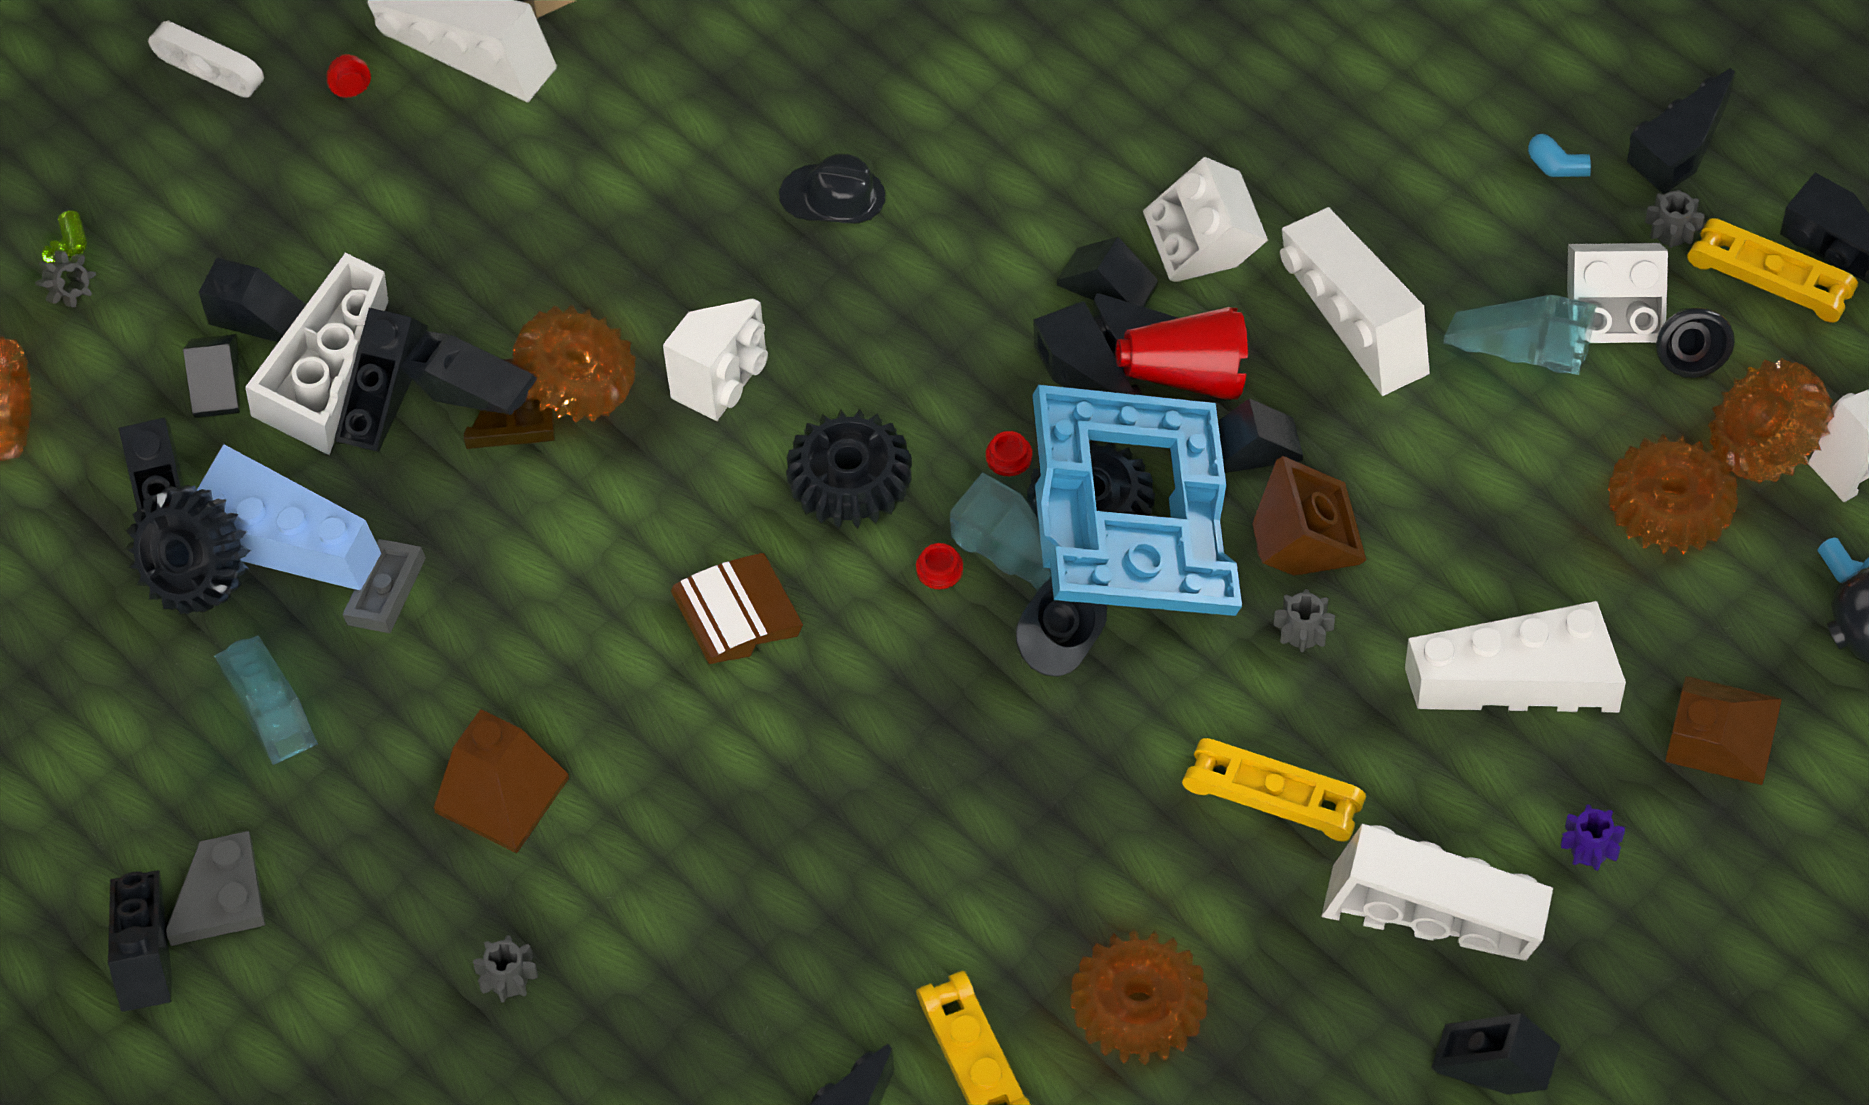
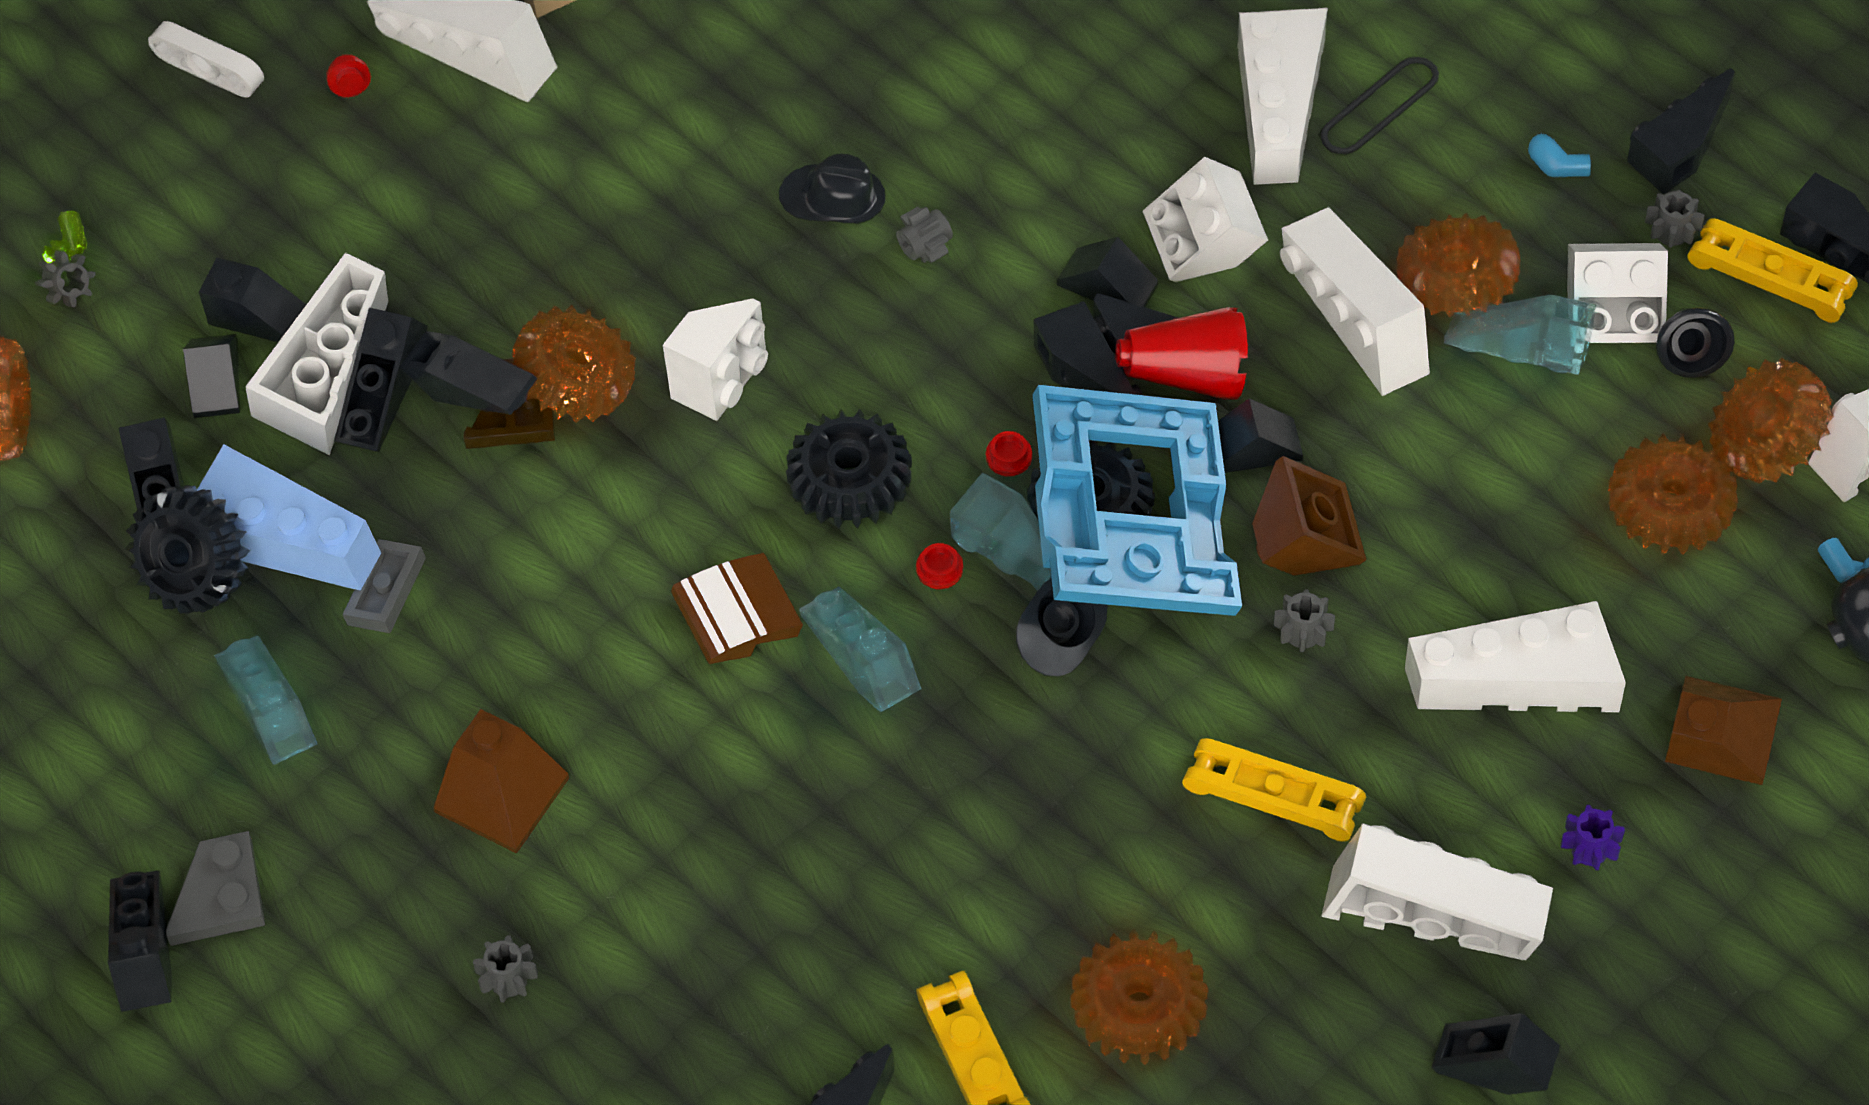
none -> clear light blue slope [799,587,921,712]
none -> dark grey gear [896,206,953,263]
none -> white wedge [1238,8,1327,185]
none -> black piece [1321,57,1439,154]
none -> clear orange gear [1396,213,1521,318]

